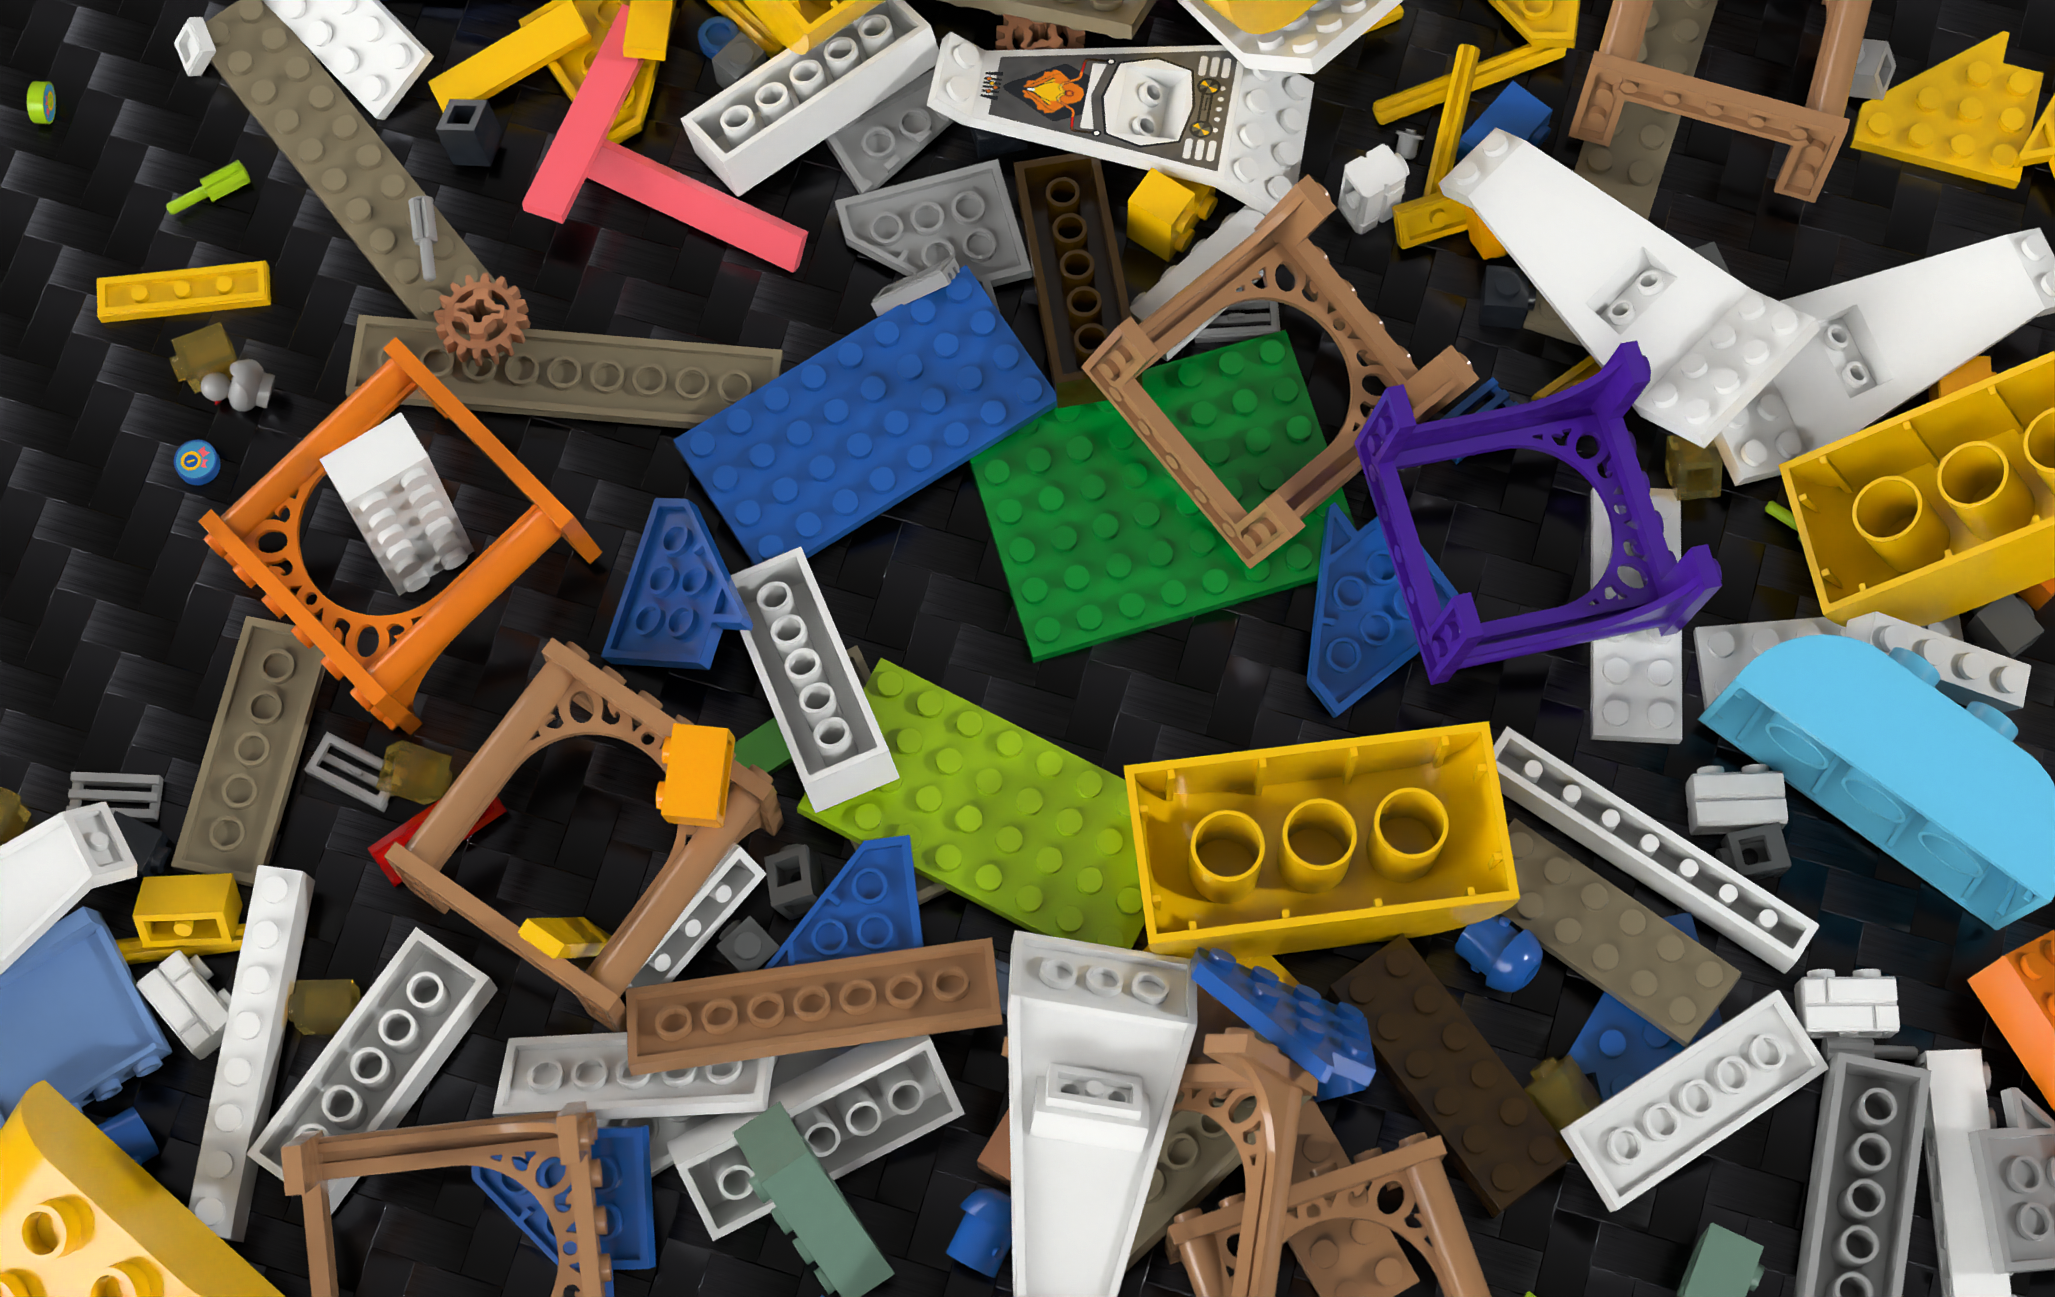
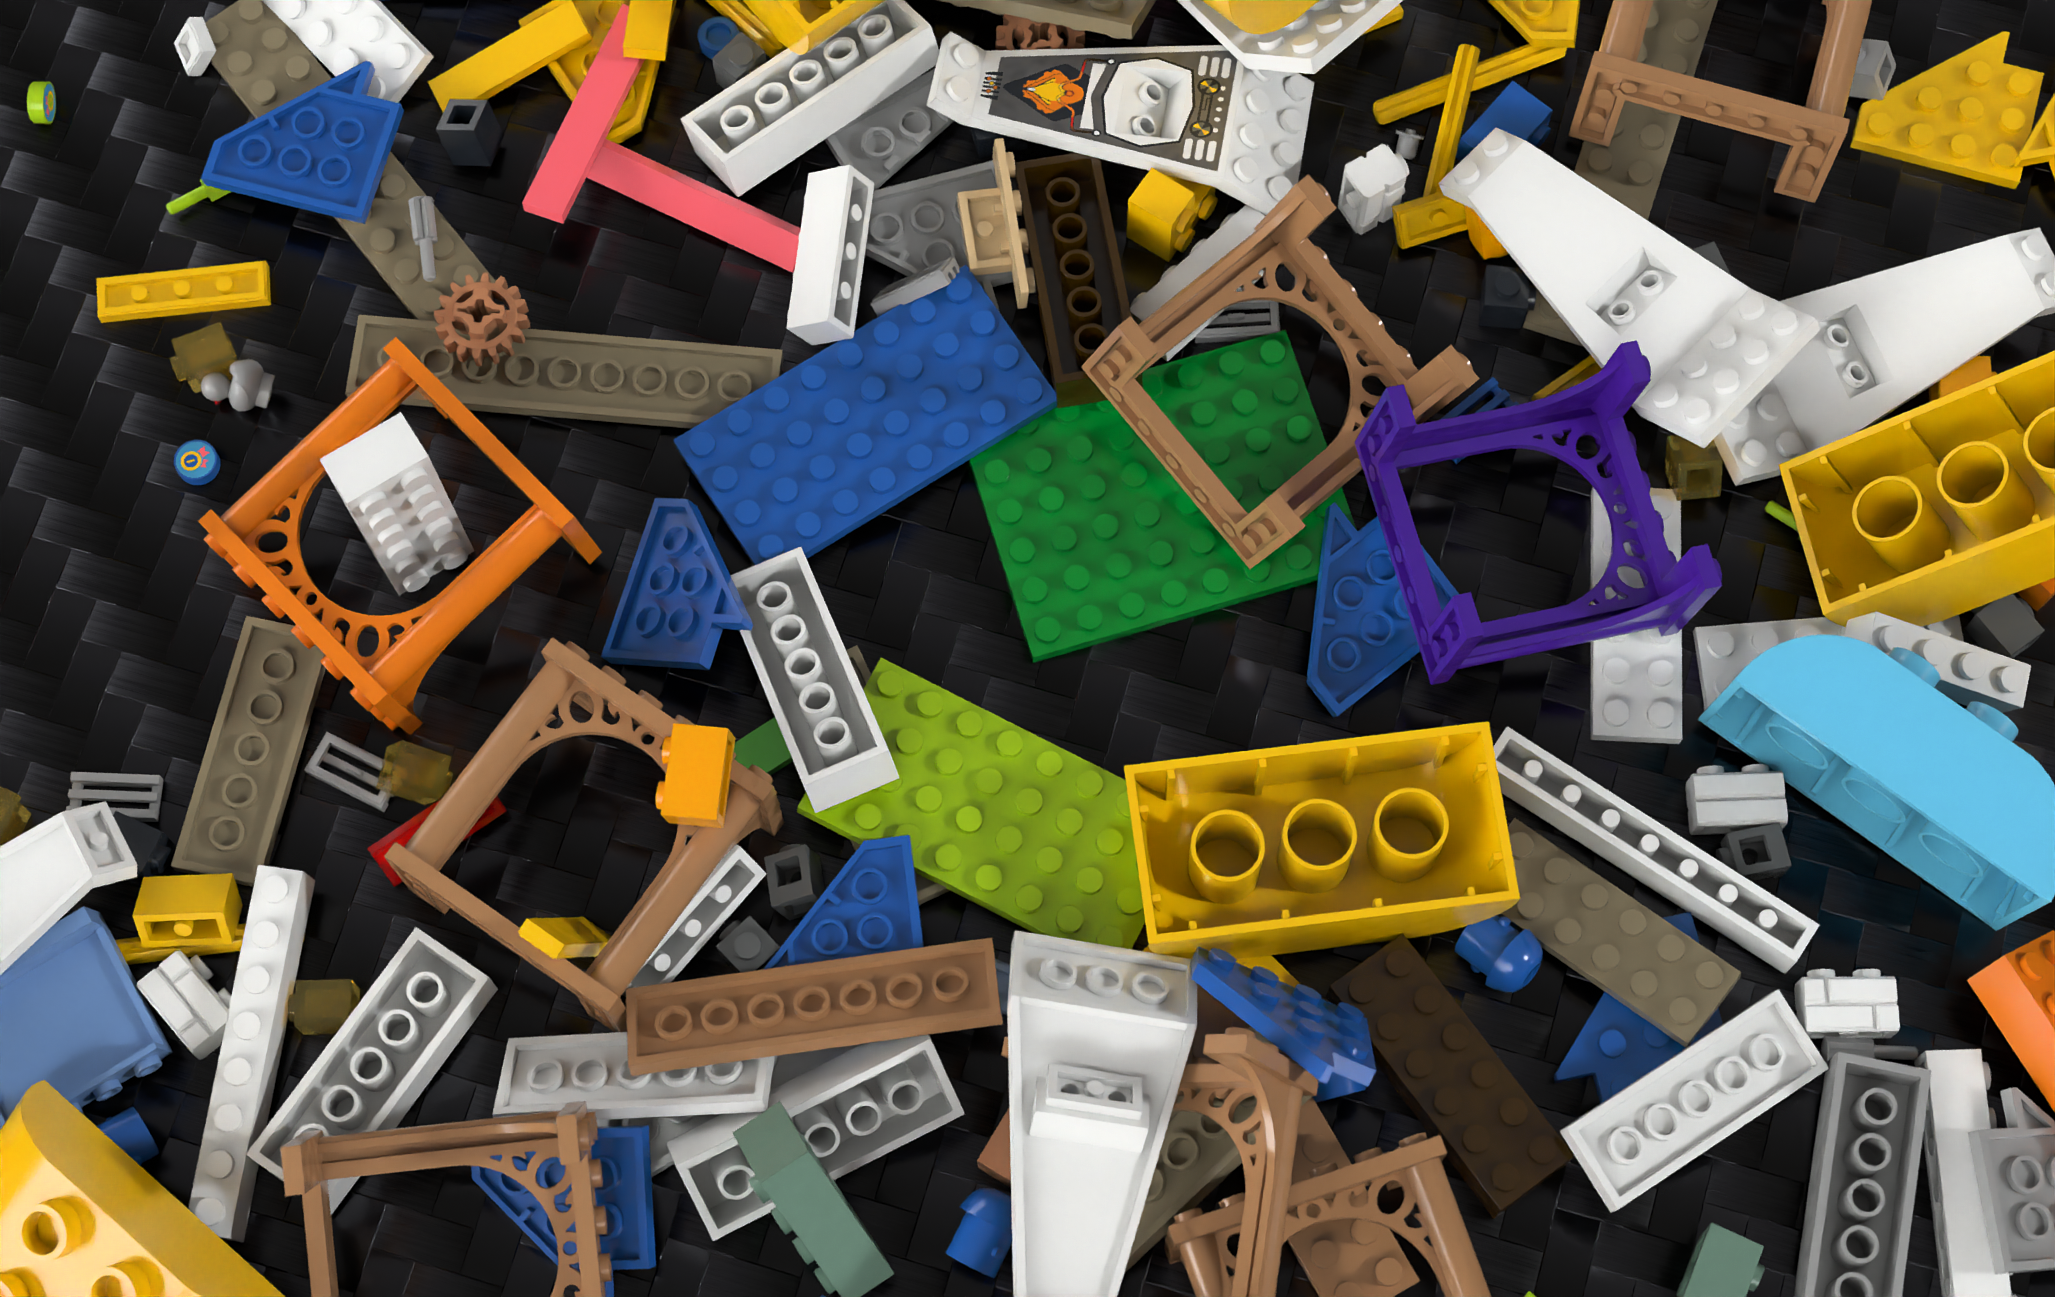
clear yellow brick [1524,1054,1602,1135] -> none
none -> blue wing [201,61,404,224]
none -> white brick [786,165,875,345]
none -> tan bracket [957,138,1035,309]

